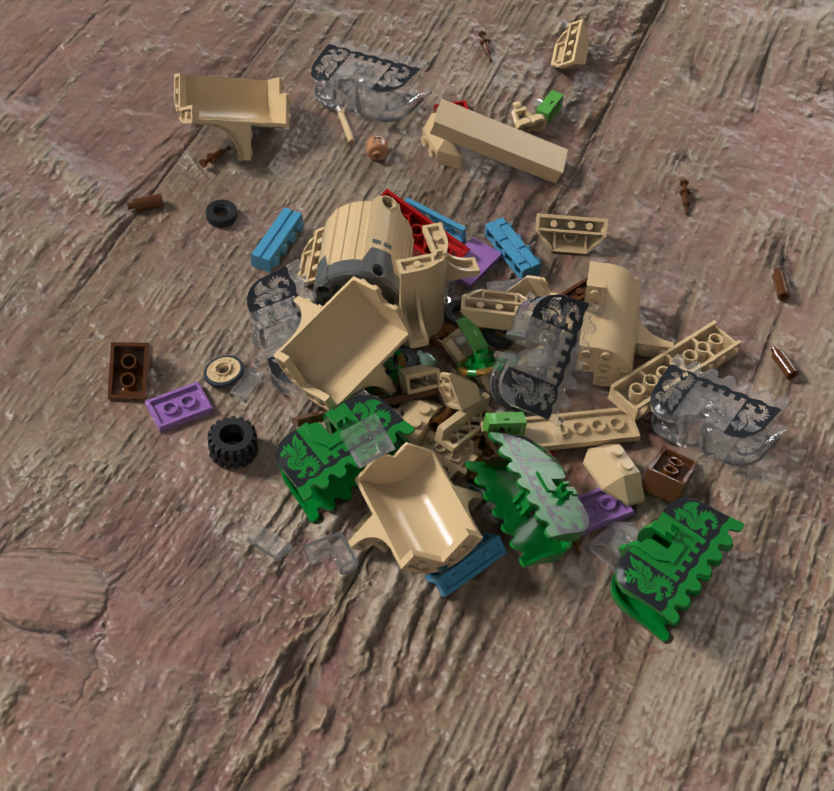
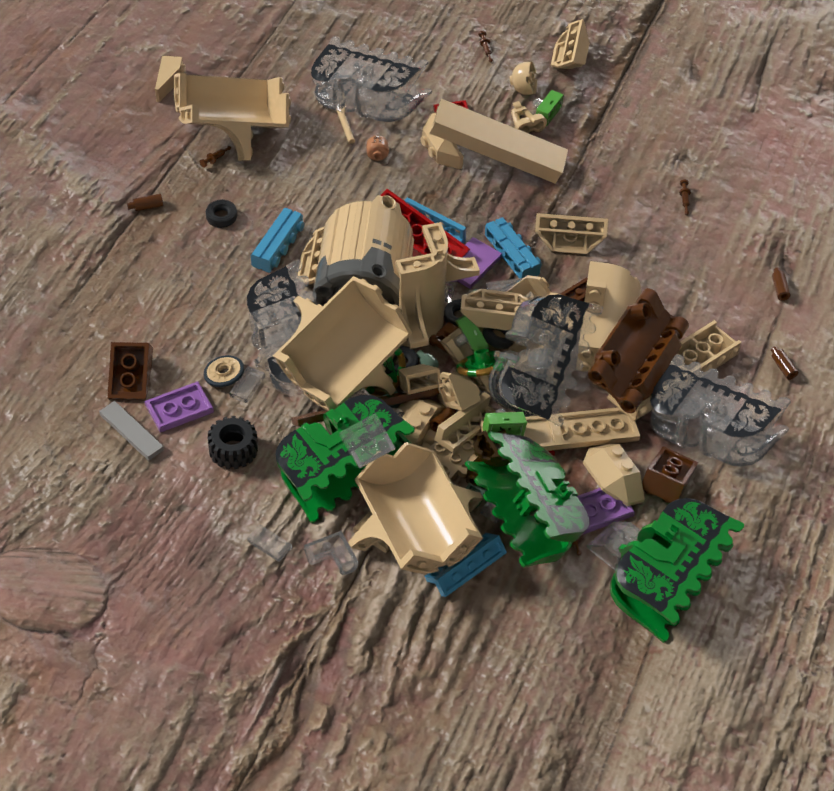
none -> light grey tile [99,401,164,461]
none -> tan slope [155,56,186,102]
none -> tan cylinder [510,62,537,95]
none -> reddish brown panel [588,288,689,413]

